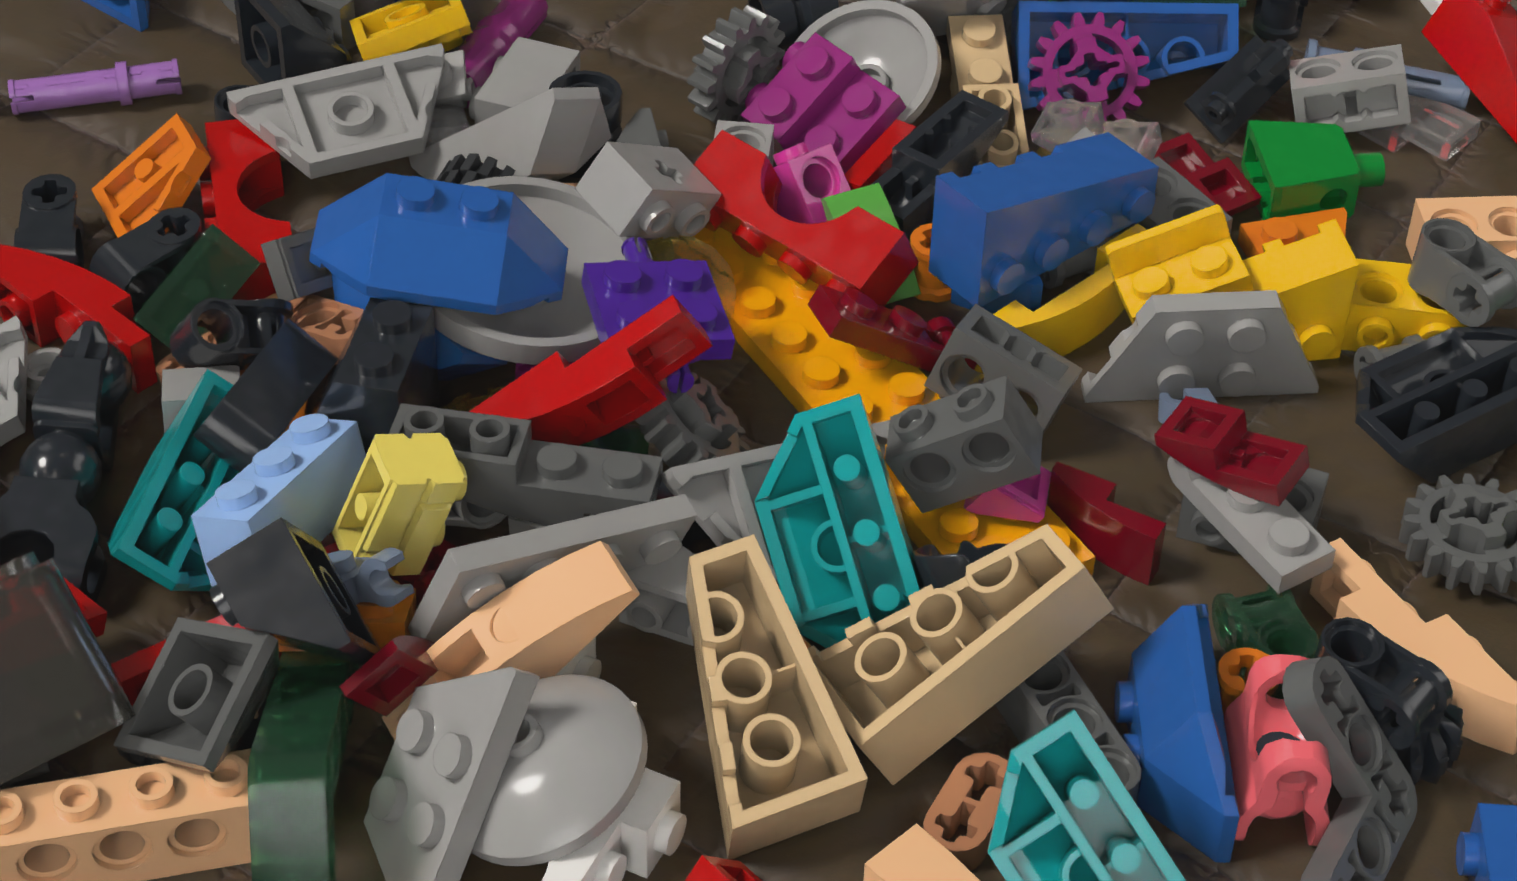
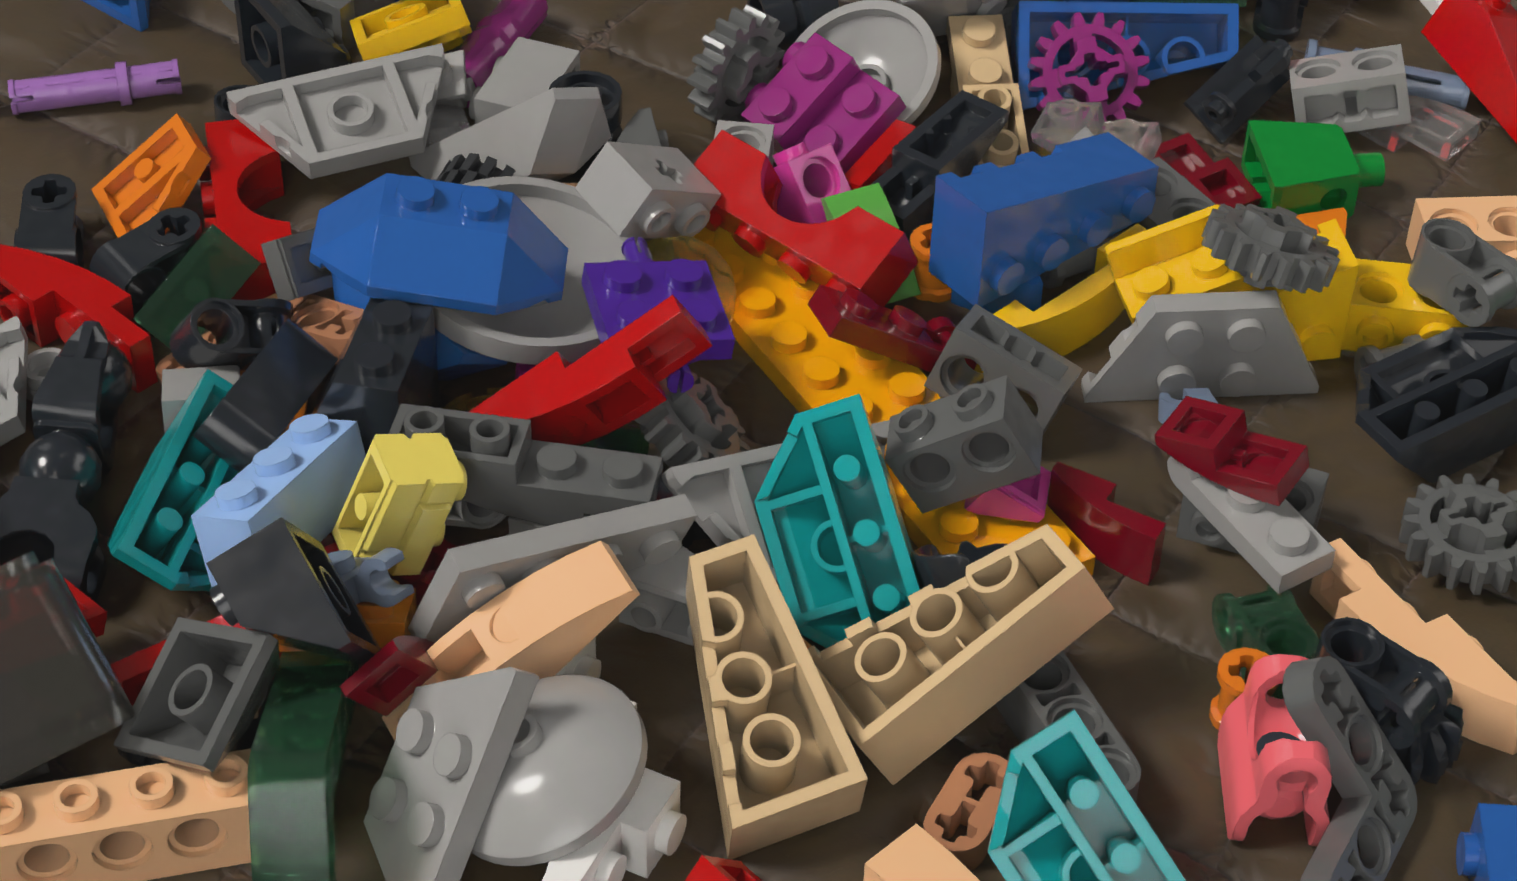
blue wedge [1114,604,1240,863] -> none
none -> dark grey gear [1202,203,1340,293]

